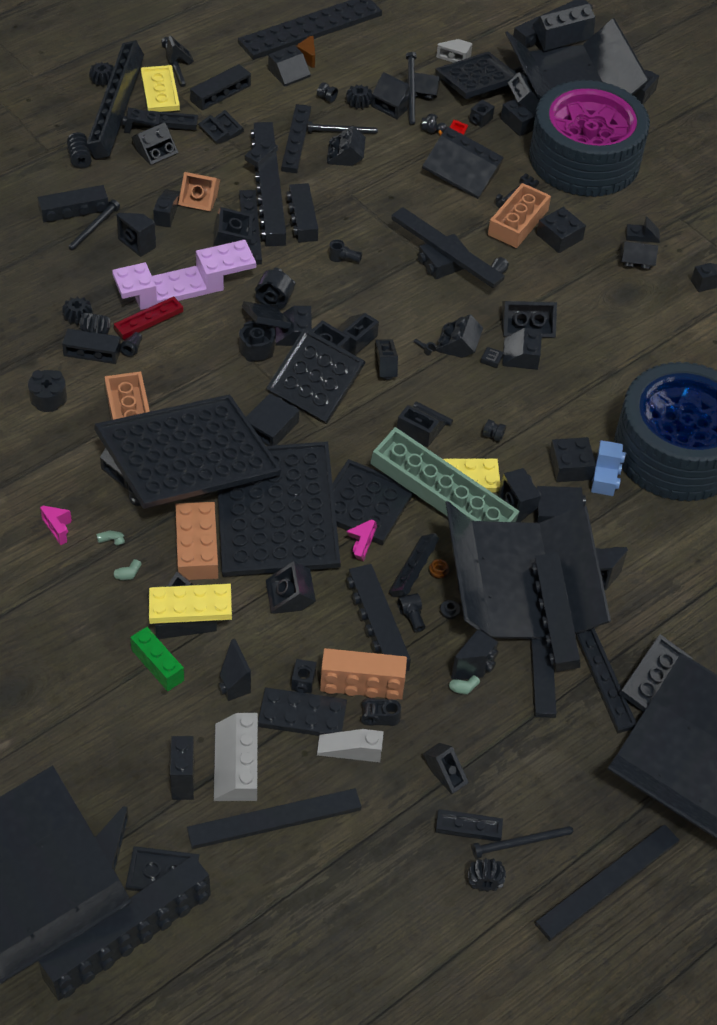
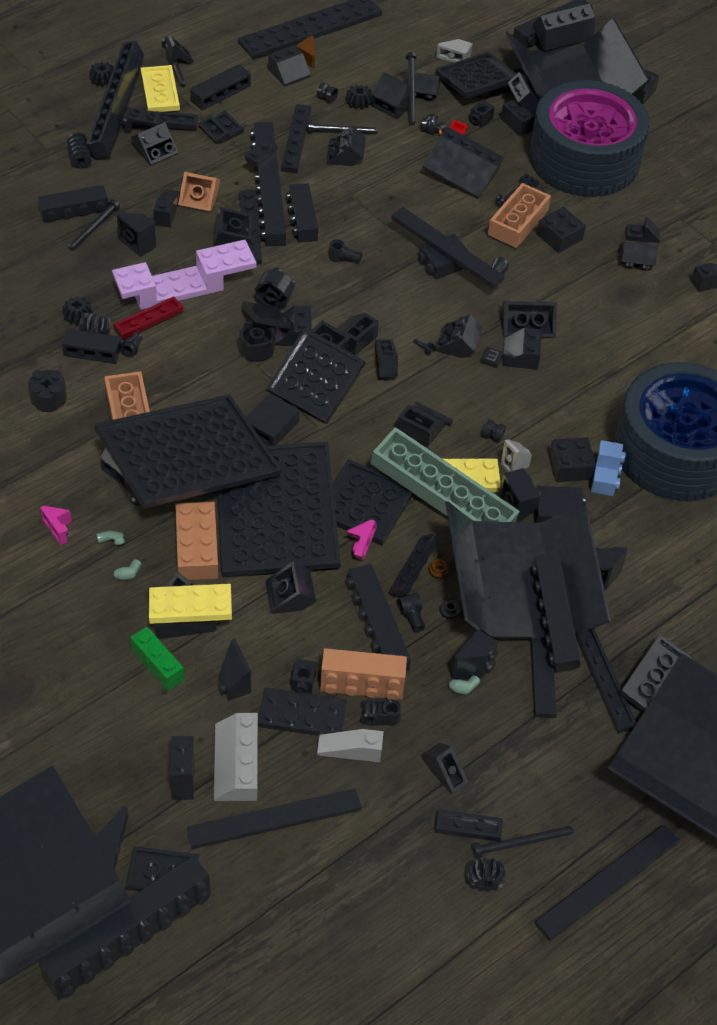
none -> light grey slope [500,439,532,472]

